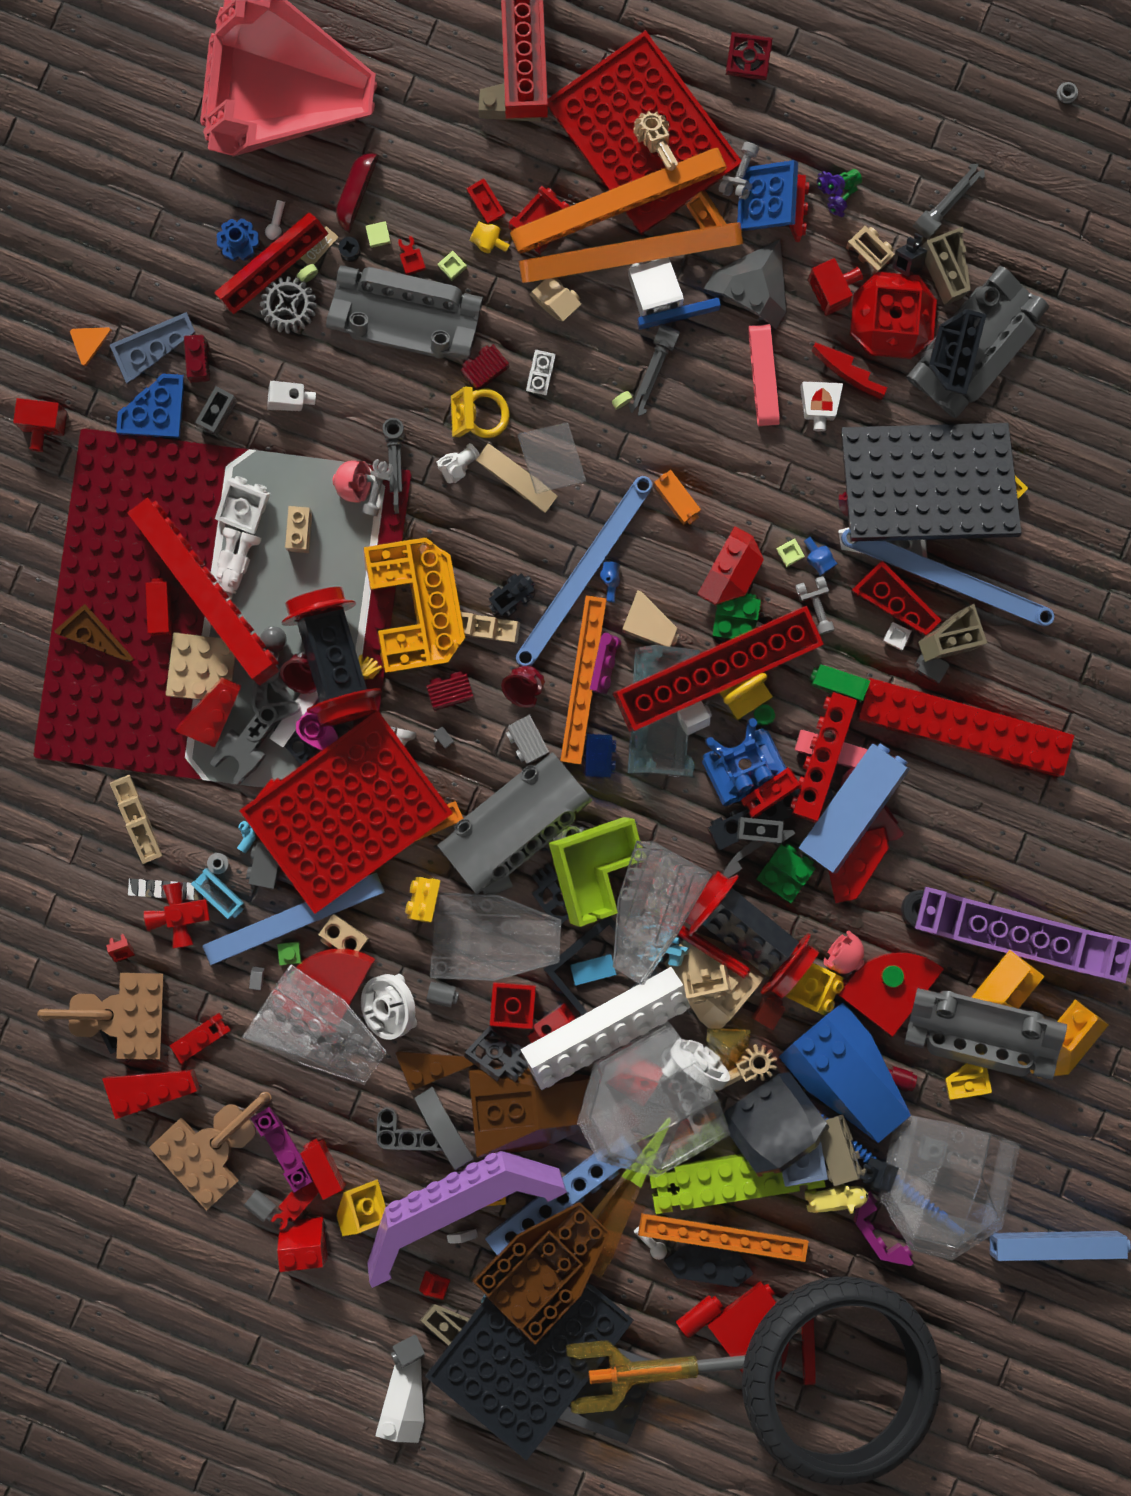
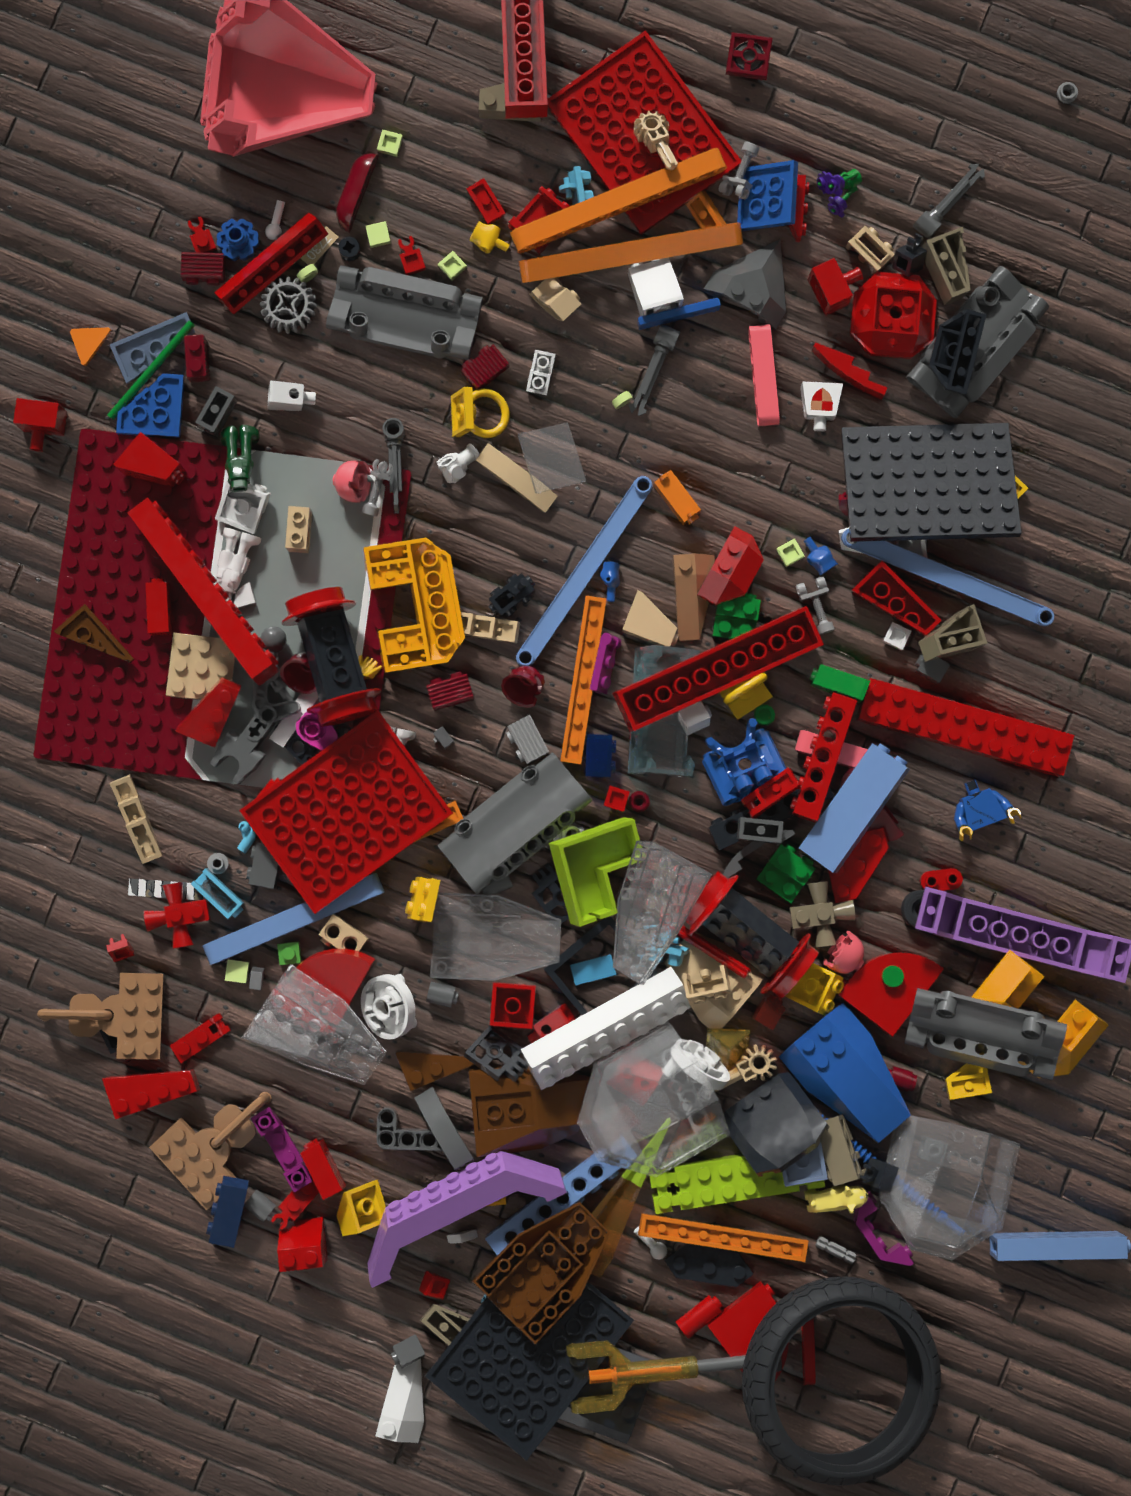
none -> green piece [107,320,195,420]
none -> red slope [113,432,186,487]
none -> dark red brick [180,252,226,286]
none -> red plate [188,217,217,253]
none -> dark blue brick [206,1176,249,1248]
none -> dark green piece [220,425,260,492]
none -> yellowish green tile [225,959,250,983]
none -> white tile [234,582,256,608]
none -> yellowish green tile [377,130,403,157]
none -> medium azure hips [559,166,594,205]
none -> red tile [604,786,630,812]
none -> dark red plate [629,791,650,812]
none -> medium nougat wedge [672,553,715,642]
none -> dark tan brick [789,881,855,947]
none -> light grey axle [816,1236,857,1264]
none -> red plate [919,868,963,891]
none -> blue torso [954,780,1022,841]

